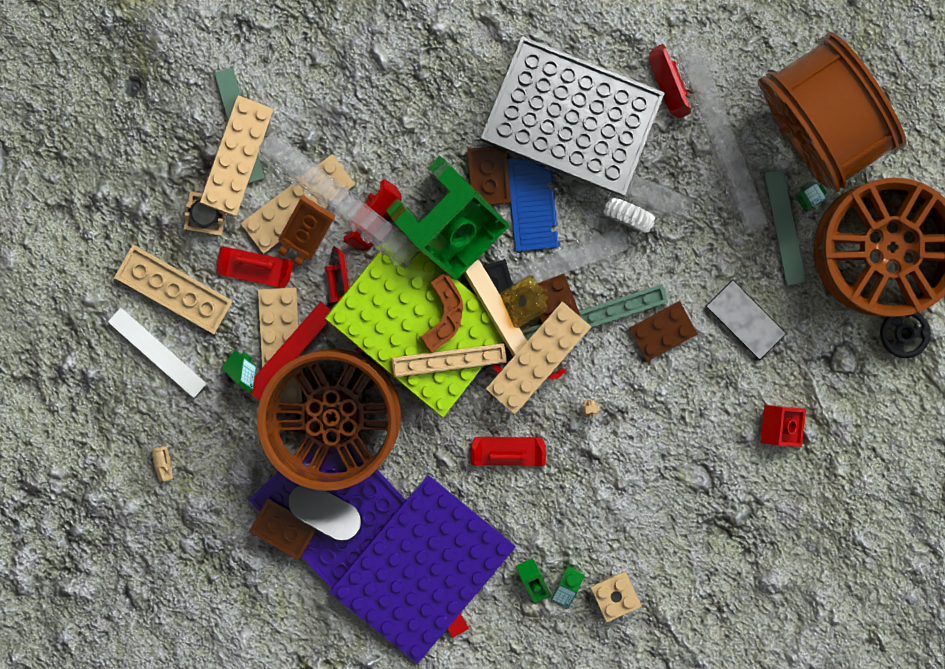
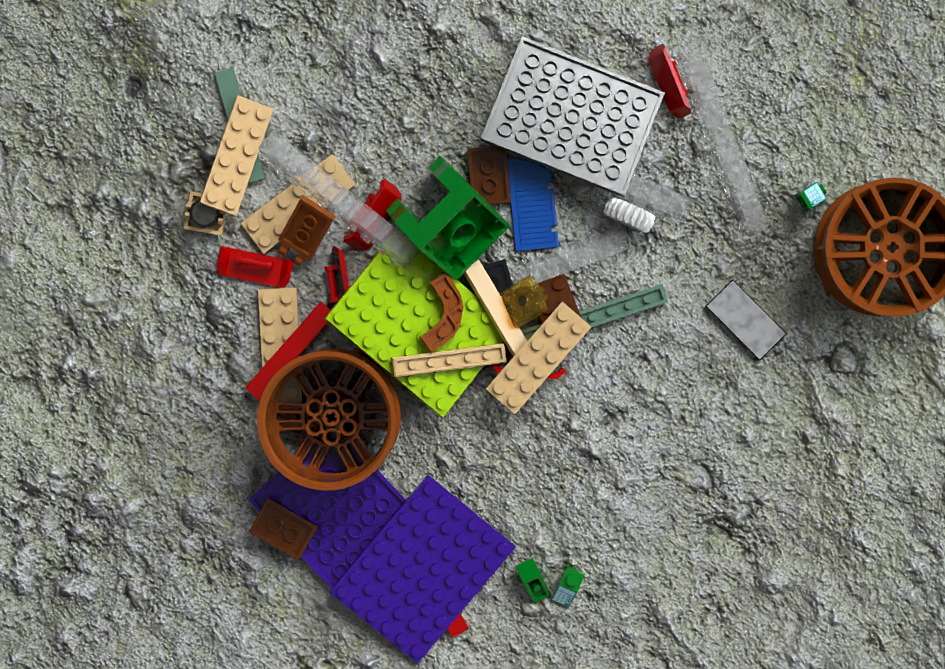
white tile [108,308,207,398] -> none
tan plate [114,244,234,334] -> none
tan hinge [151,446,173,481] -> none
green slope [221,349,256,393] -> none
dark grey tile [288,485,361,541] -> none
red piece [471,437,546,466] -> none
tan hinge [581,399,599,418] -> none
tan piece [590,571,642,622] -> none
reddish brown plate [629,301,698,362] -> none
dark orange wheel [757,32,907,194] -> none
red slope [760,405,806,447] -> none
sand green tile [764,169,806,286] -> none
black wheel [880,312,931,358] -> none

